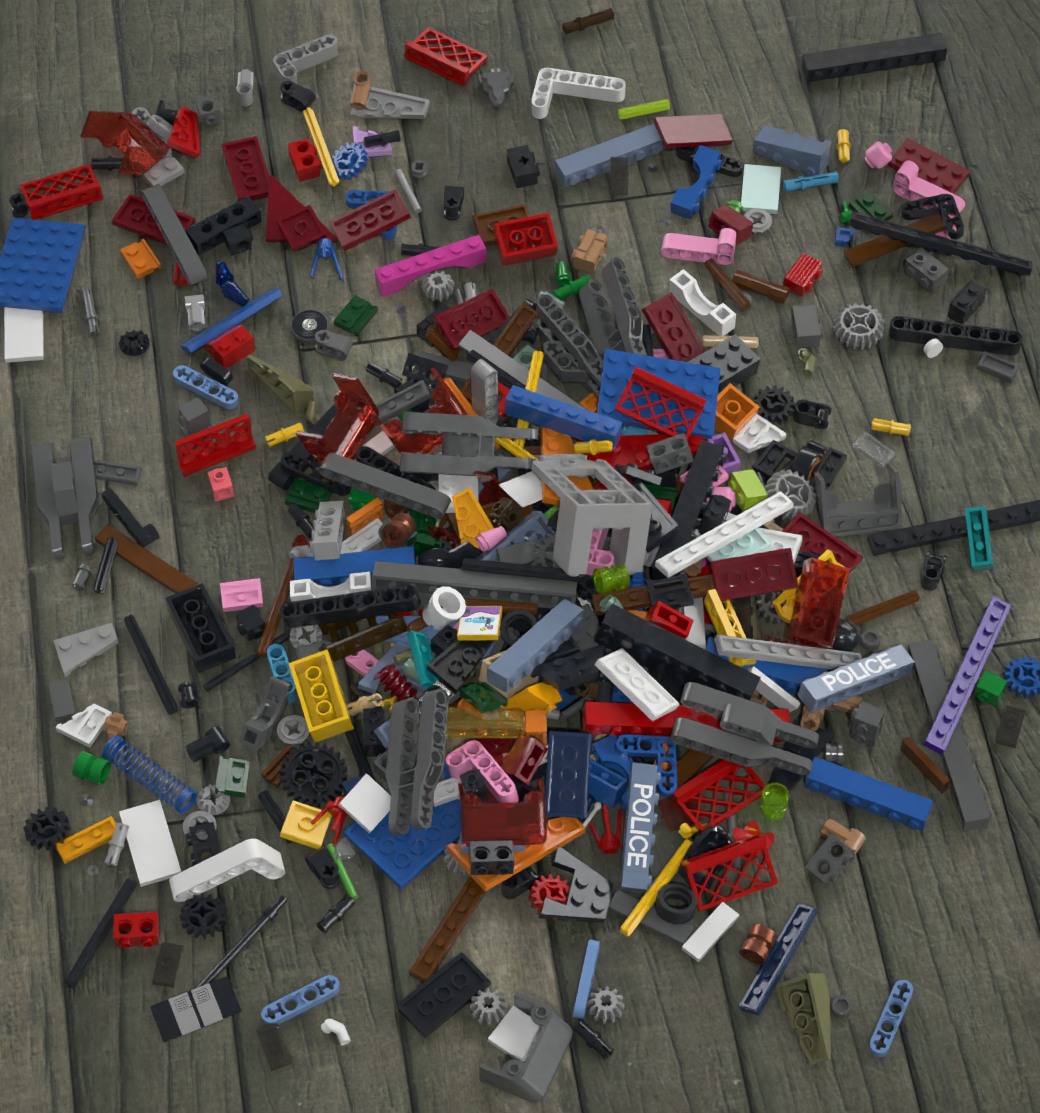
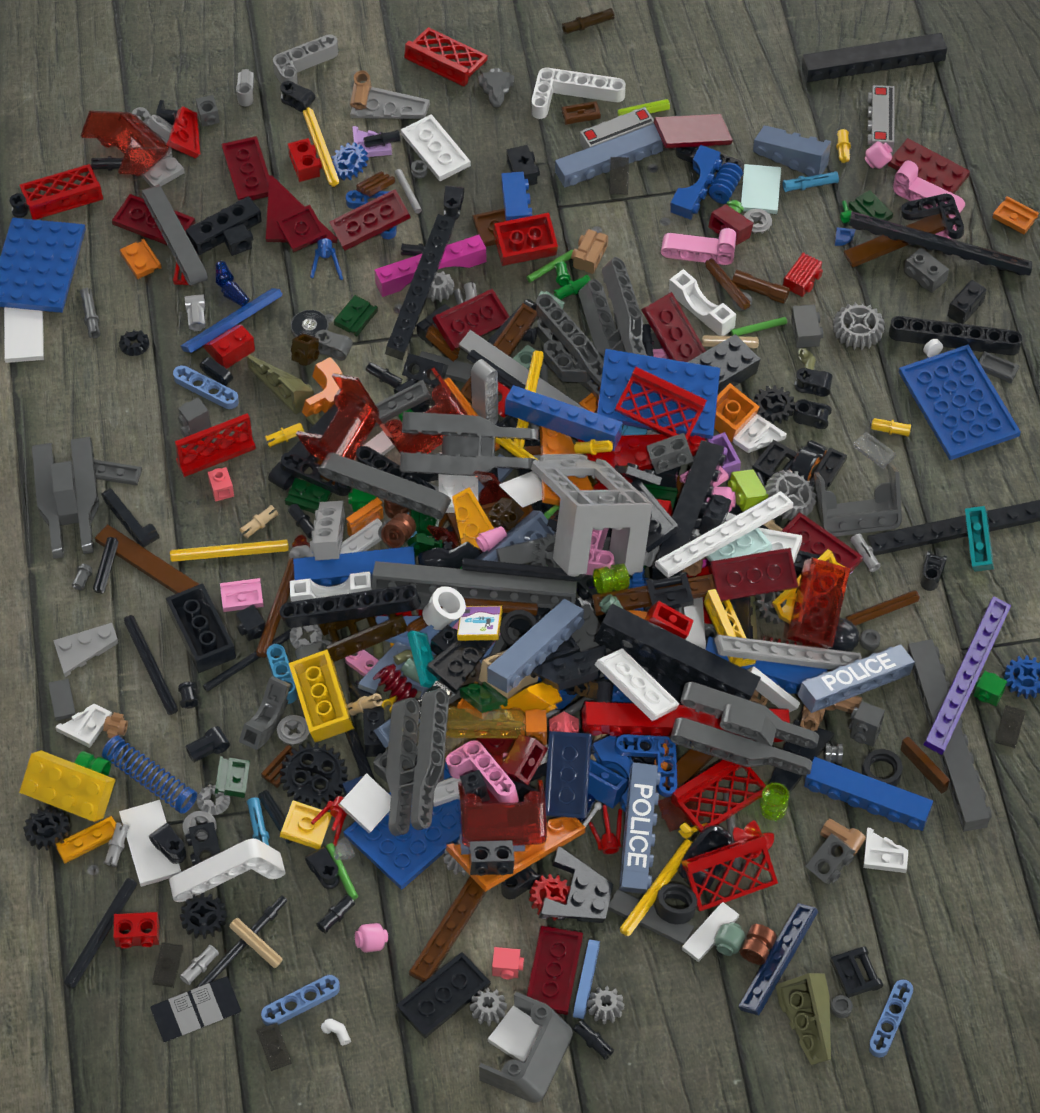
none -> yellow brick [19,750,116,822]
none -> black piece [149,823,186,864]
none -> yellow axle [170,540,289,562]
none -> light grey pin [179,945,219,985]
none -> tan axle [229,918,283,968]
none -> tan pin [240,505,278,539]
none -> dark azure pin [247,797,269,846]
none -> dark brown brick [291,333,319,366]
none -> orange arch [302,357,344,417]
none -> bright pink head [355,923,388,953]
none -> reddish brown tile [356,171,395,197]
none -> black brick [385,214,456,361]
none -> white plate [401,114,471,181]
none -> coral brick [492,947,524,980]
none -> blue brick [501,172,532,221]
none -> bright green bar [526,249,573,283]
none -> dark red plate [527,926,583,1015]
none -> coral brick [549,711,579,733]
none -> reddish brown tile [561,101,601,125]
none -> light grey brick [580,107,655,150]
none -> blue piece [709,163,743,204]
none -> sand green head [714,922,745,956]
none -> bright green bar [731,317,787,336]
none -> black piece [794,368,833,397]
none -> black plate [830,946,883,998]
none -> light grey pin [850,533,881,572]
none -> black tyre [862,749,903,787]
none -> white wing [863,828,908,873]
none -> light grey brick [867,85,894,154]
none -> blue plate [899,345,1021,460]
none -> orange plate [992,196,1039,235]

